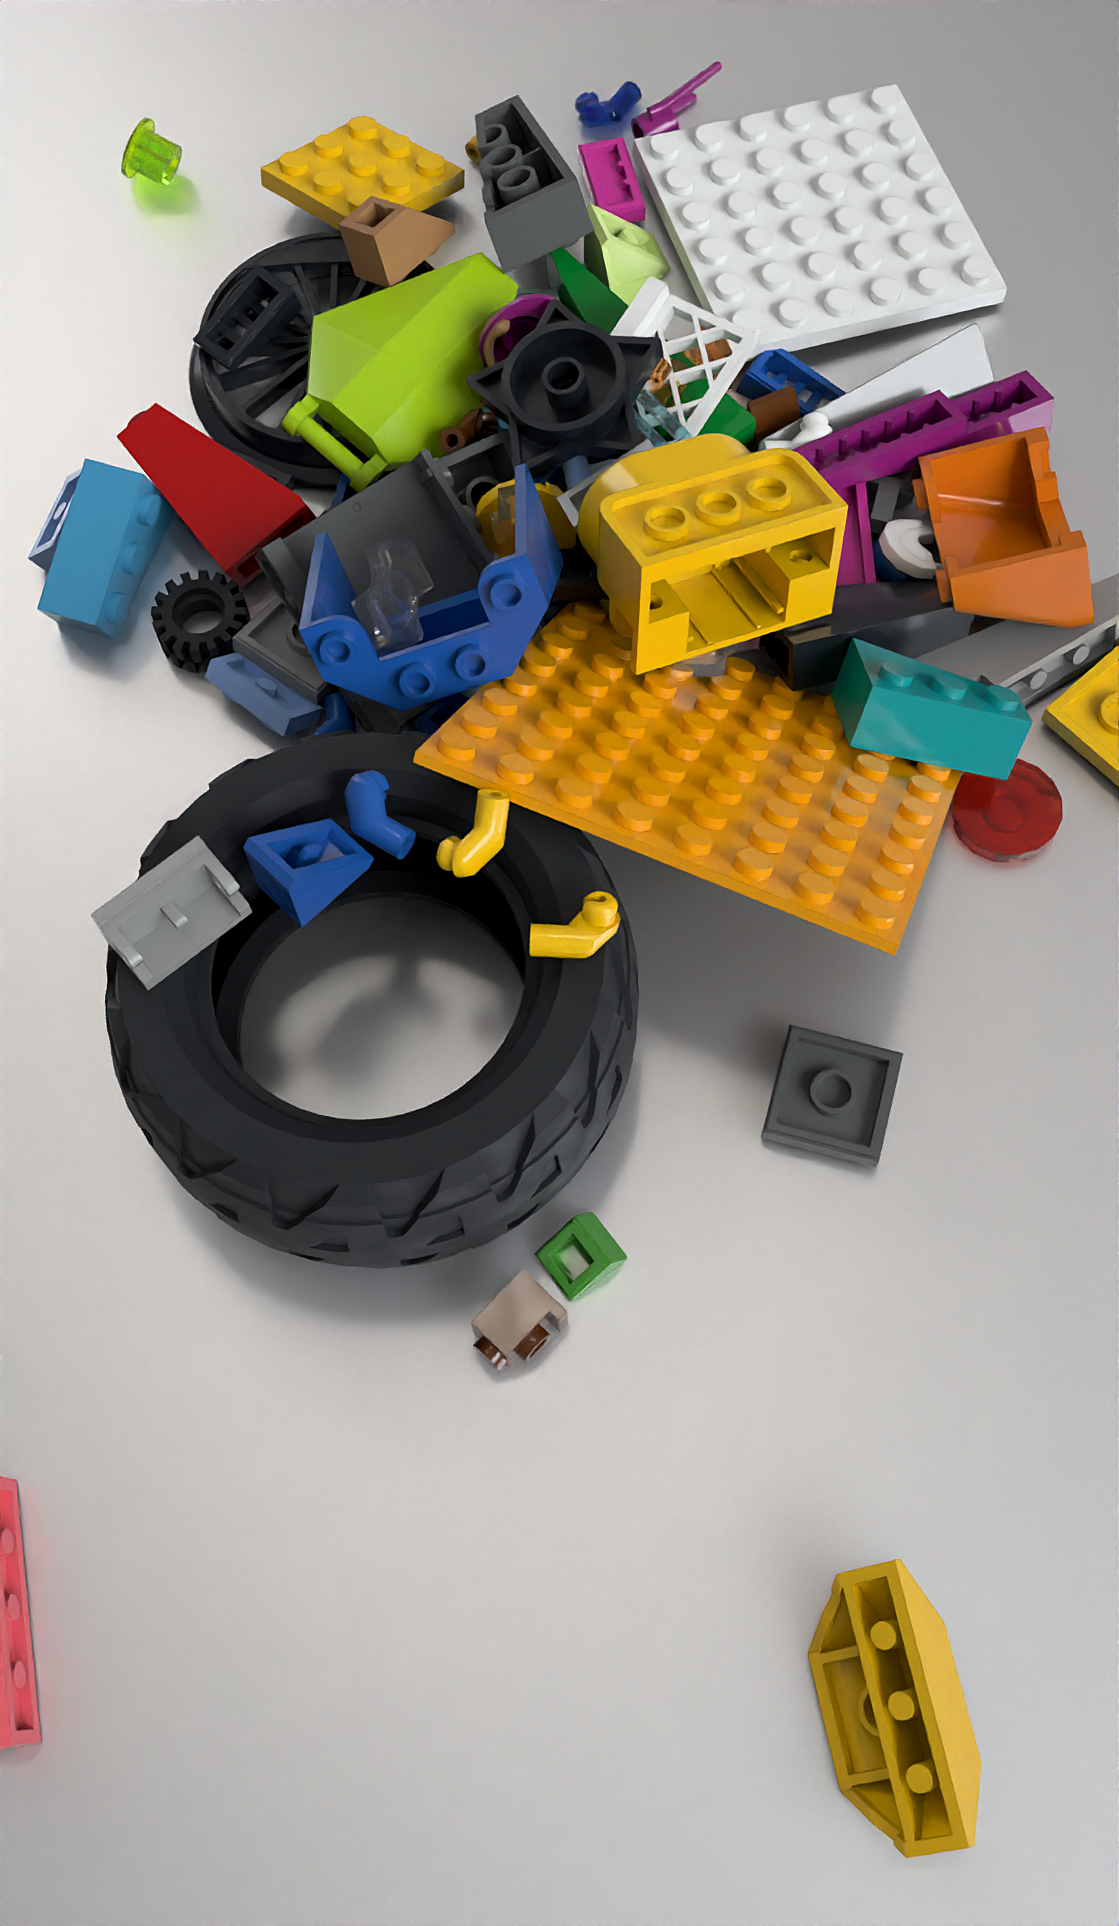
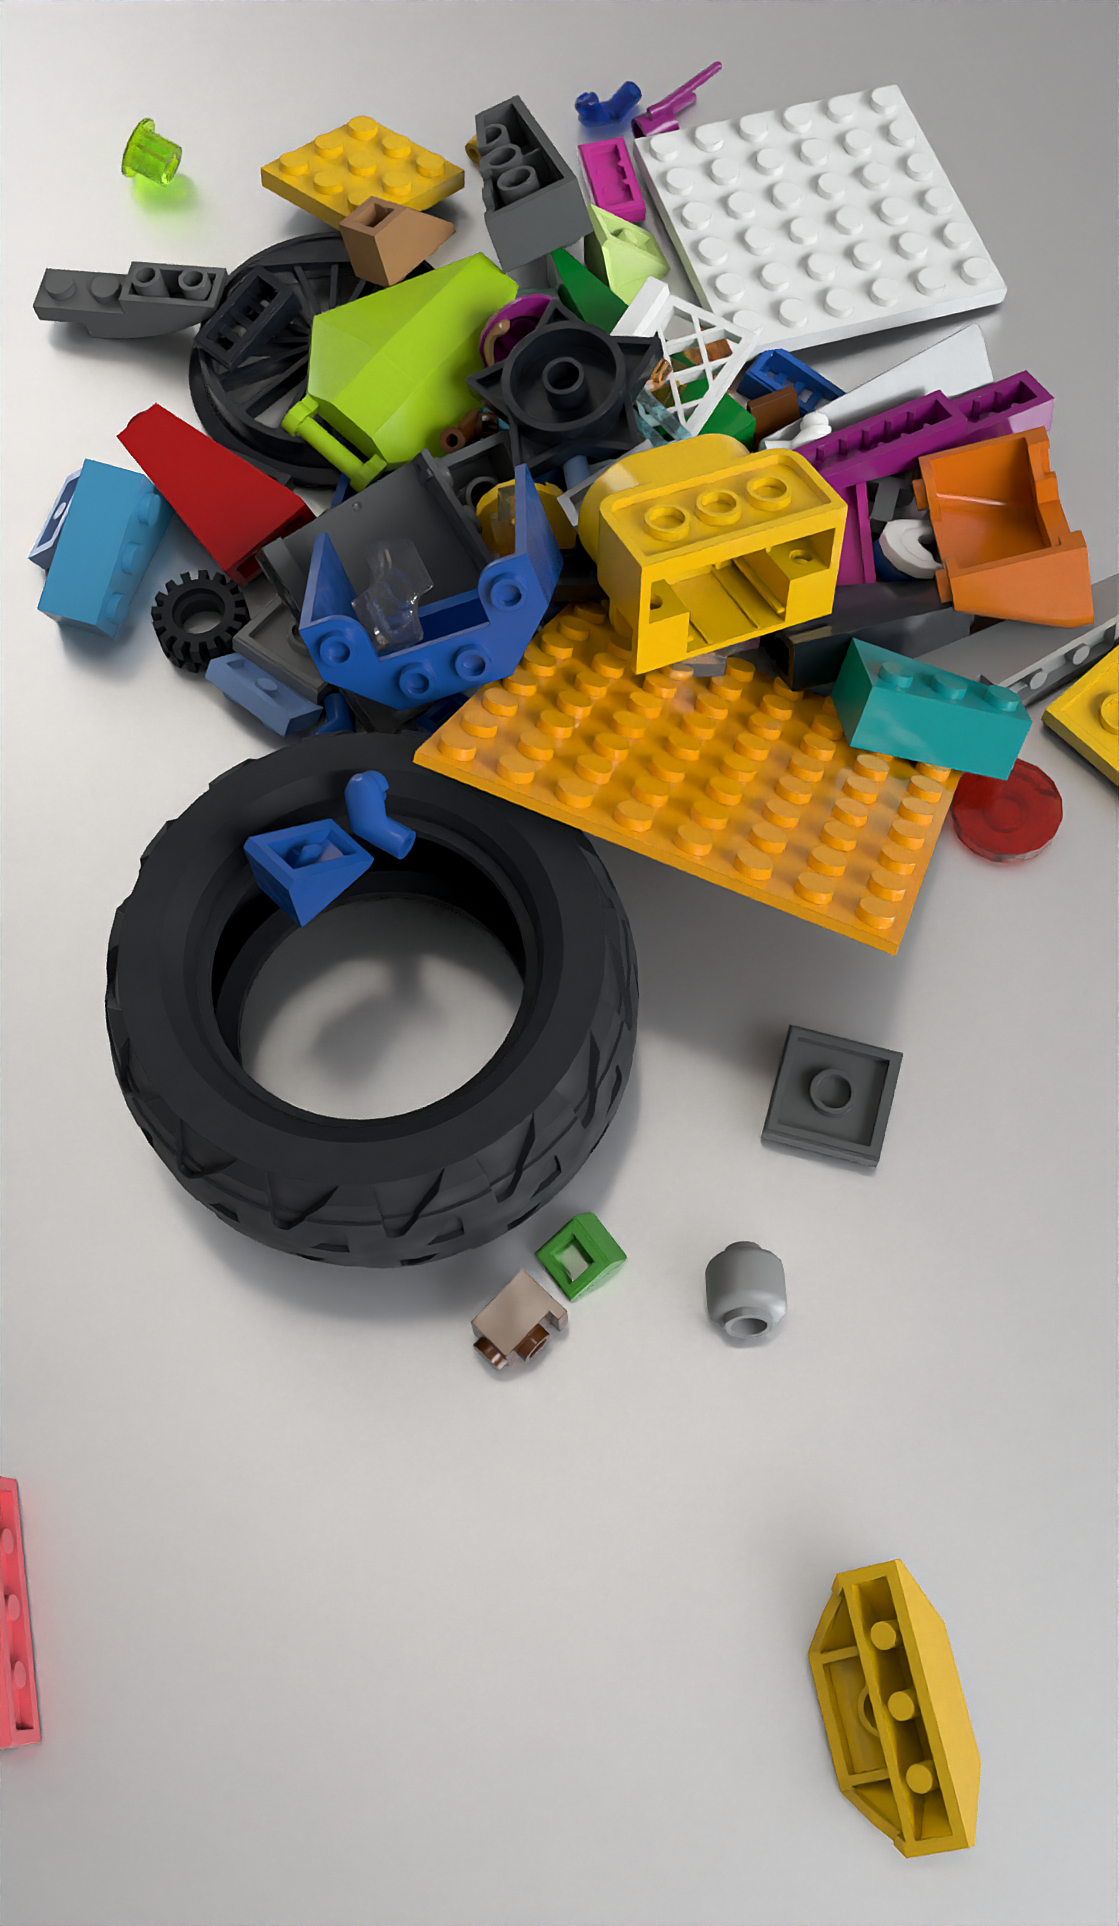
light grey hinge [90,836,252,990] -> none
yellow arm [437,789,510,877] -> none
yellow arm [530,891,621,959] -> none
none -> dark grey slope [32,261,228,338]
none -> light grey head [705,1241,787,1338]

